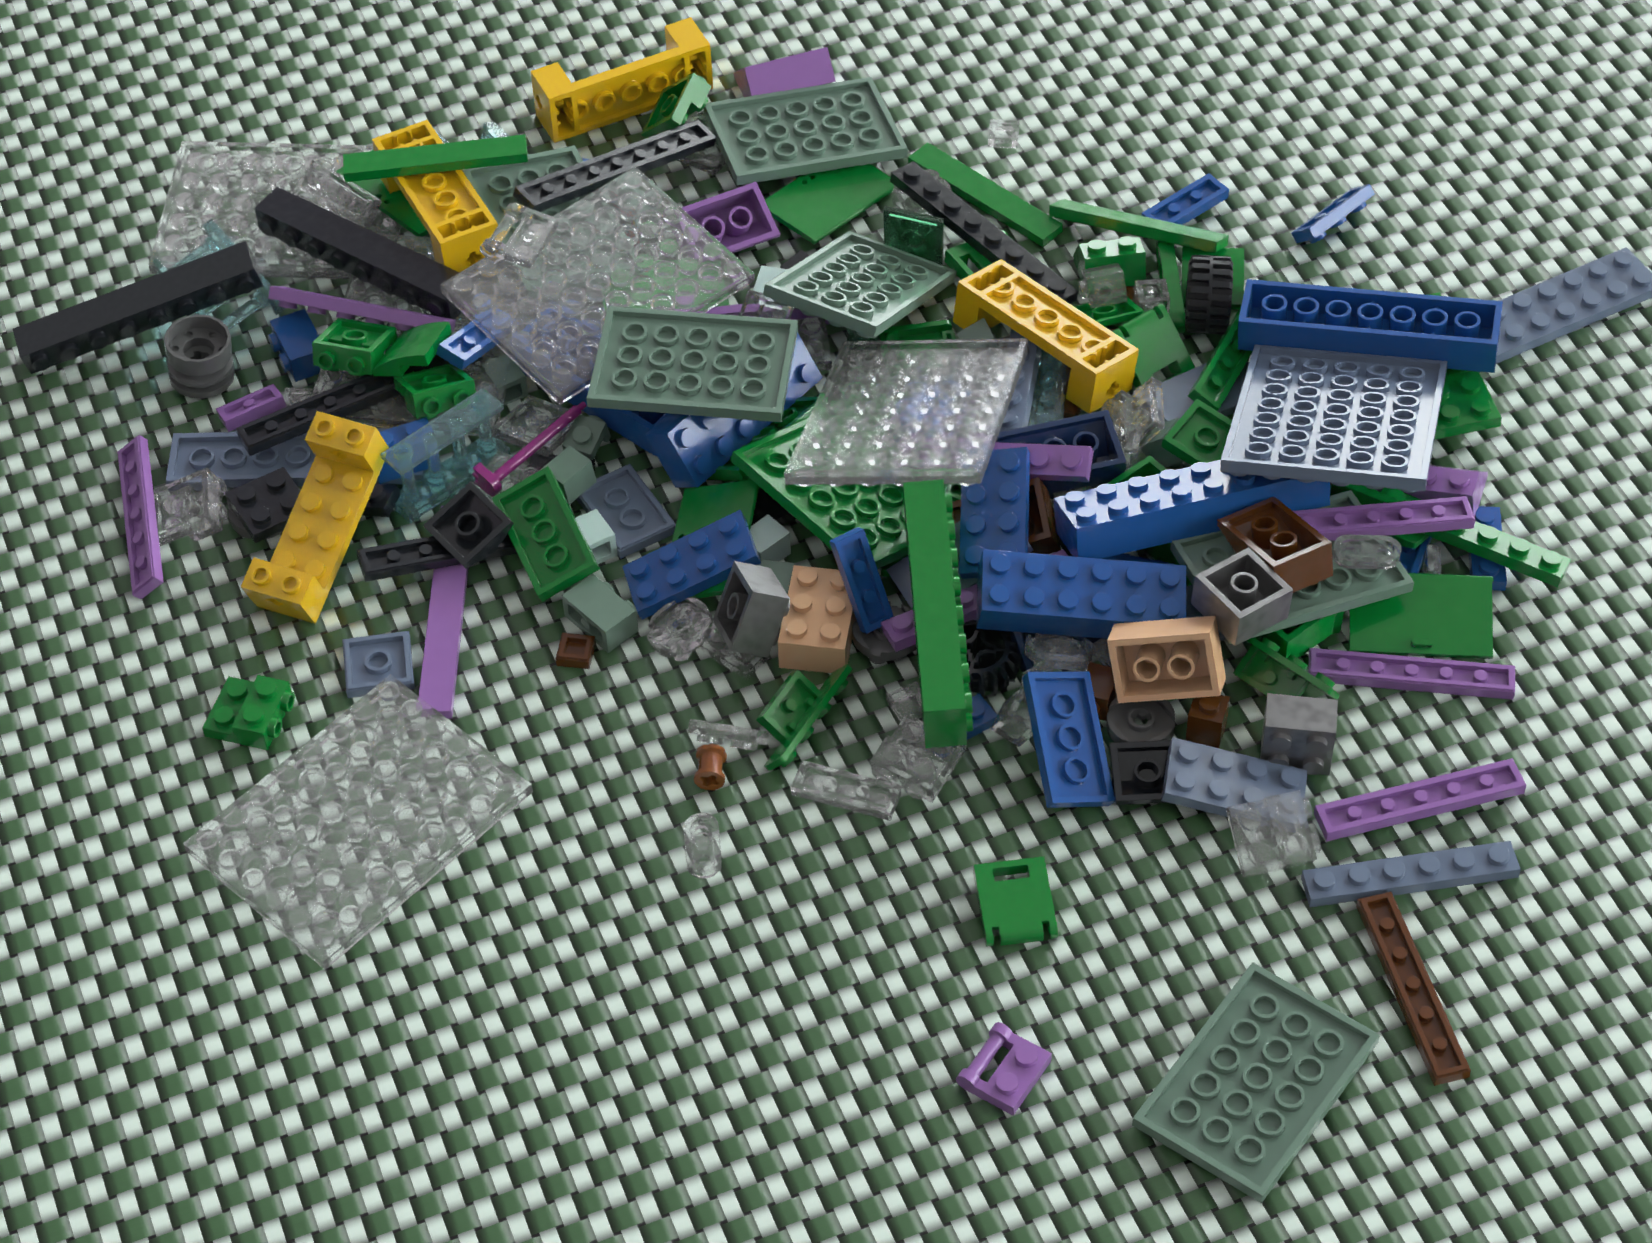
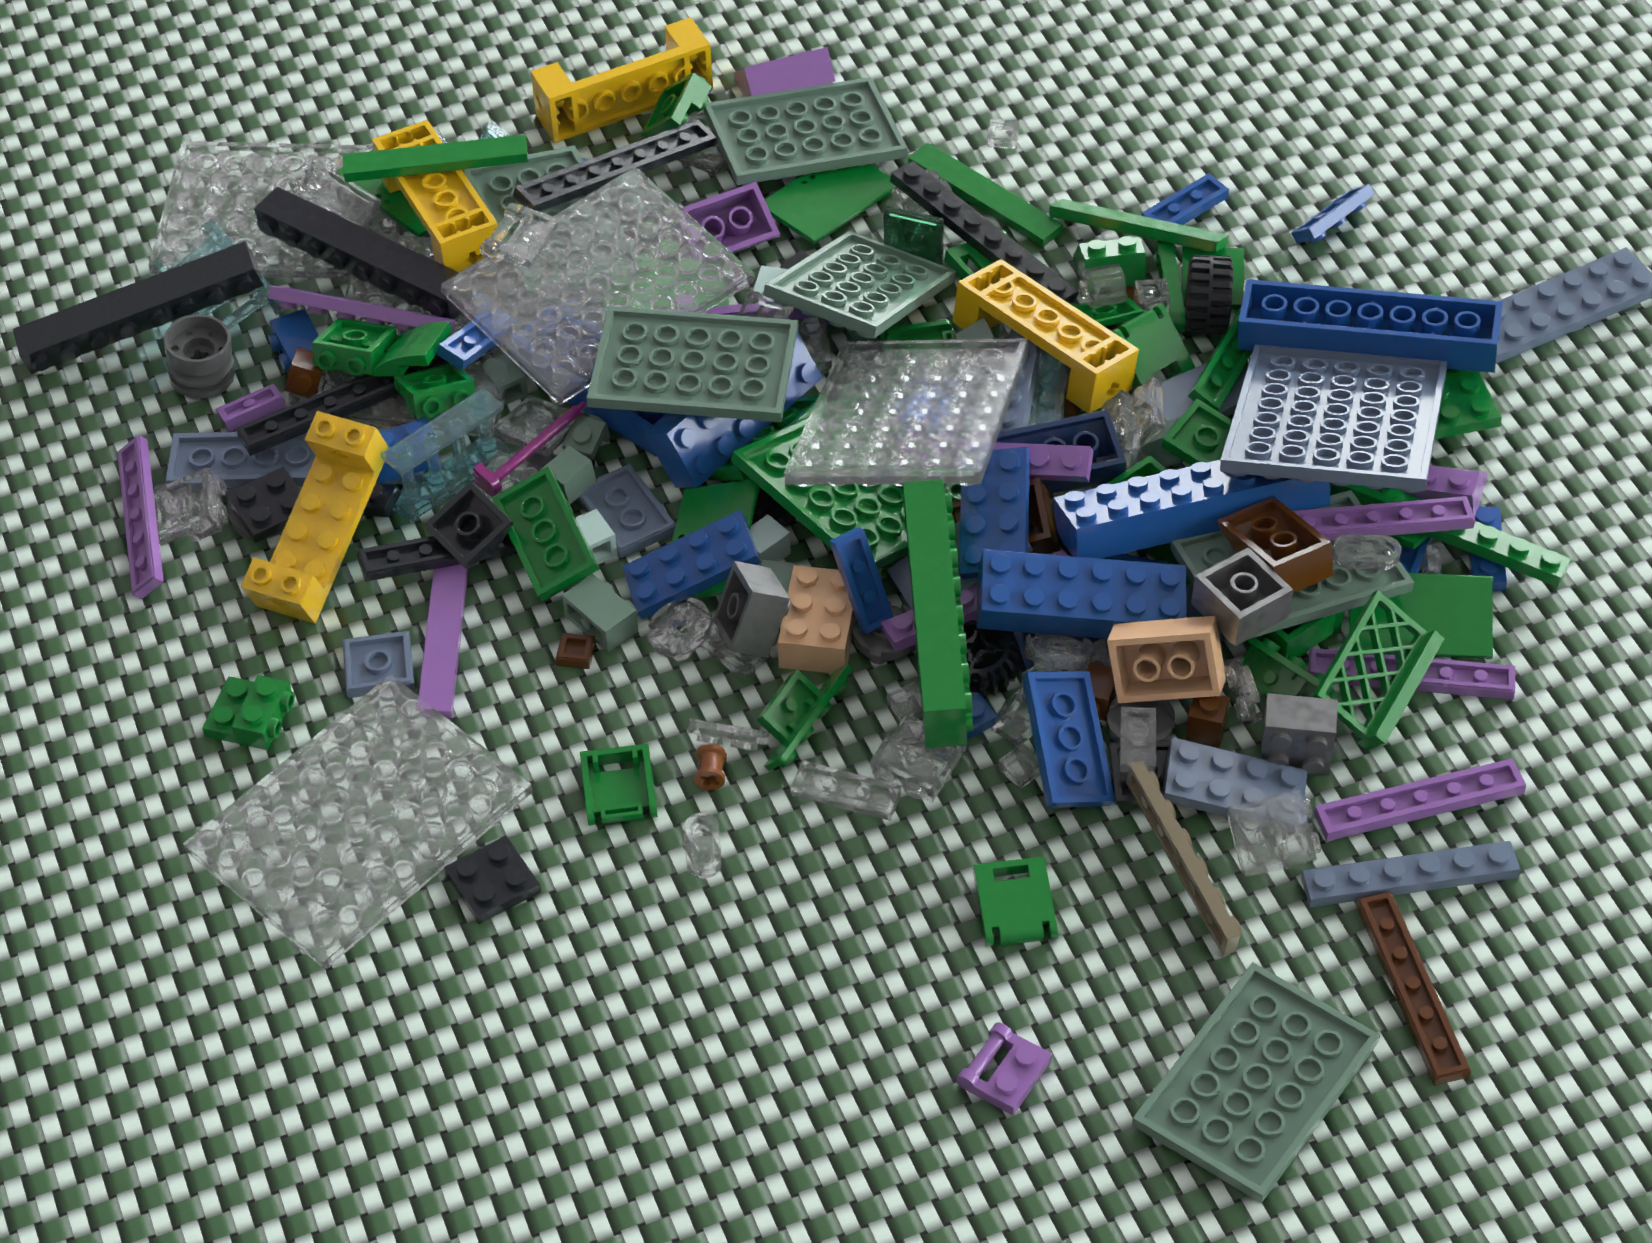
none -> reddish brown brick [284,347,324,398]
none -> black plate [444,836,541,924]
none -> green container [580,743,658,826]
none -> clear tile [997,743,1040,789]
none -> clear plate [1120,707,1156,773]
none -> dark tan plate [1126,760,1242,957]
none -> clear plate [1225,656,1264,725]
none -> green fence [1312,590,1445,750]

